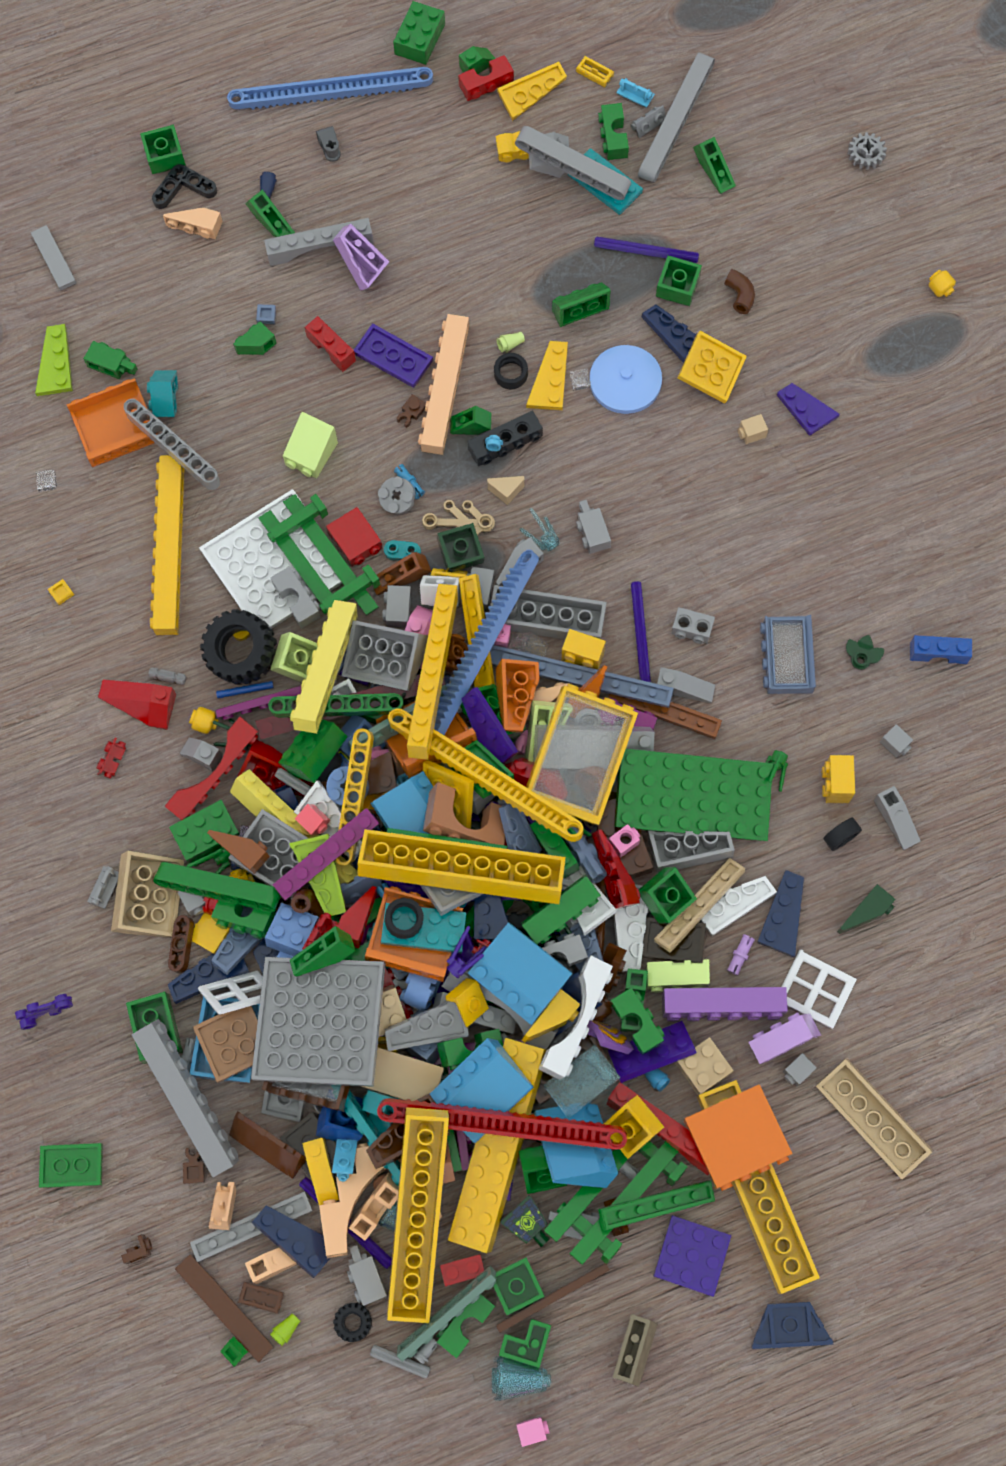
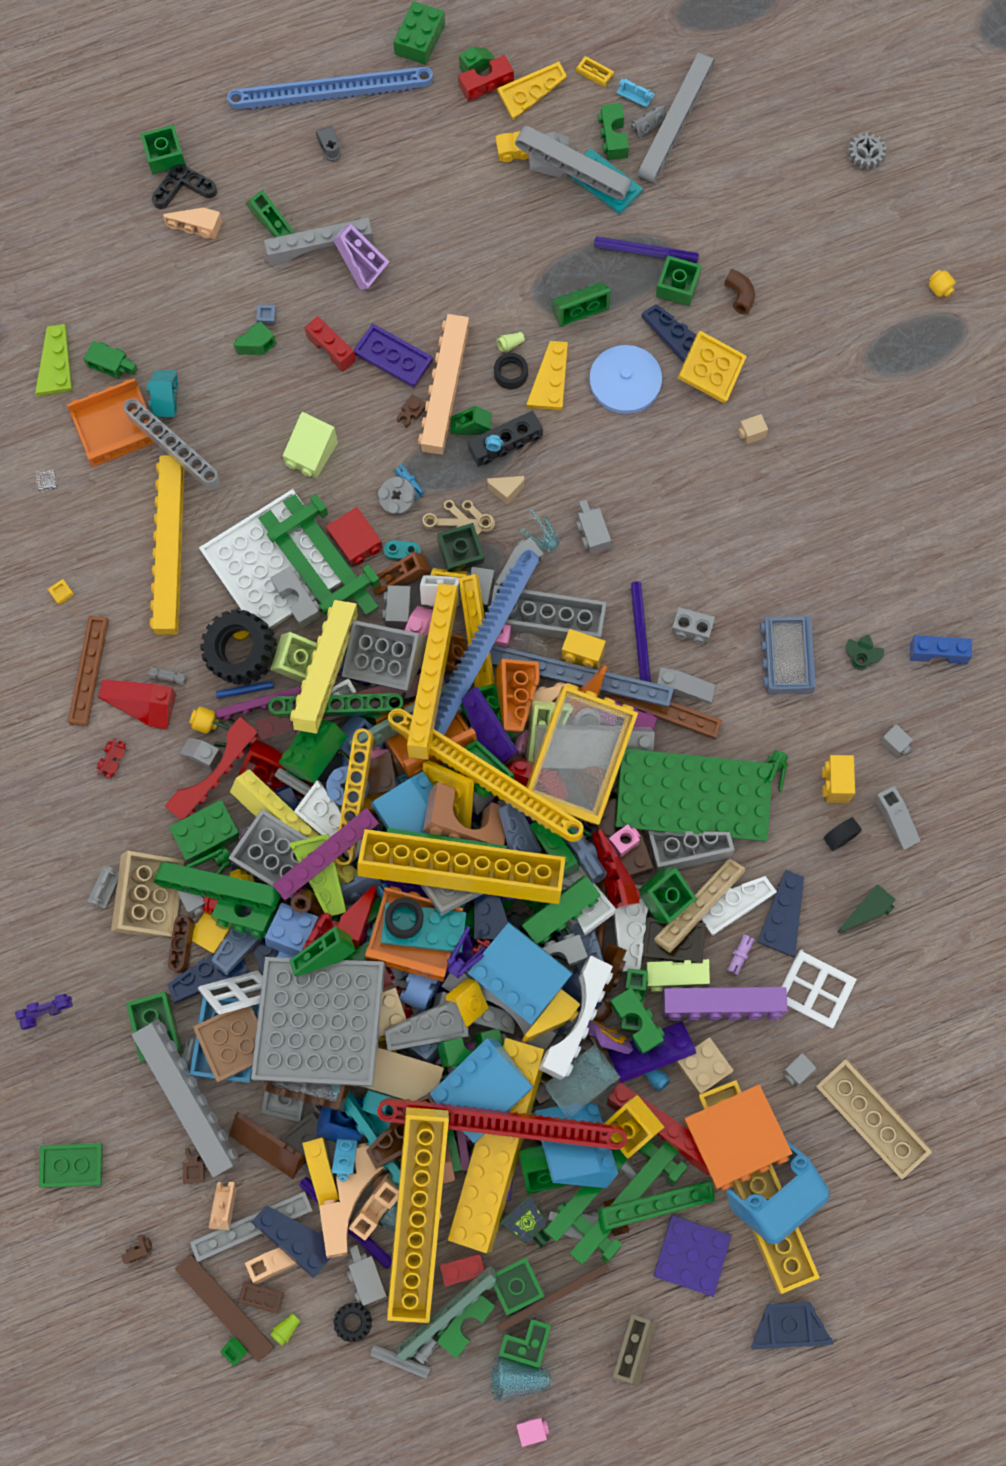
light grey tile [31,225,76,291] -> none
dark orange slope [207,830,270,874] -> none
dark blue cone [260,172,277,199] -> none
coral brick [295,804,330,835] -> none
clear plate [569,368,591,391] -> none
green slope [693,136,736,194] -> none
lavender wedge [749,1013,821,1064] -> none
dark purple wing [777,383,840,436] -> none
none -> dark orange tile [68,616,109,726]
none -> dark azure windscreen [726,1140,830,1244]

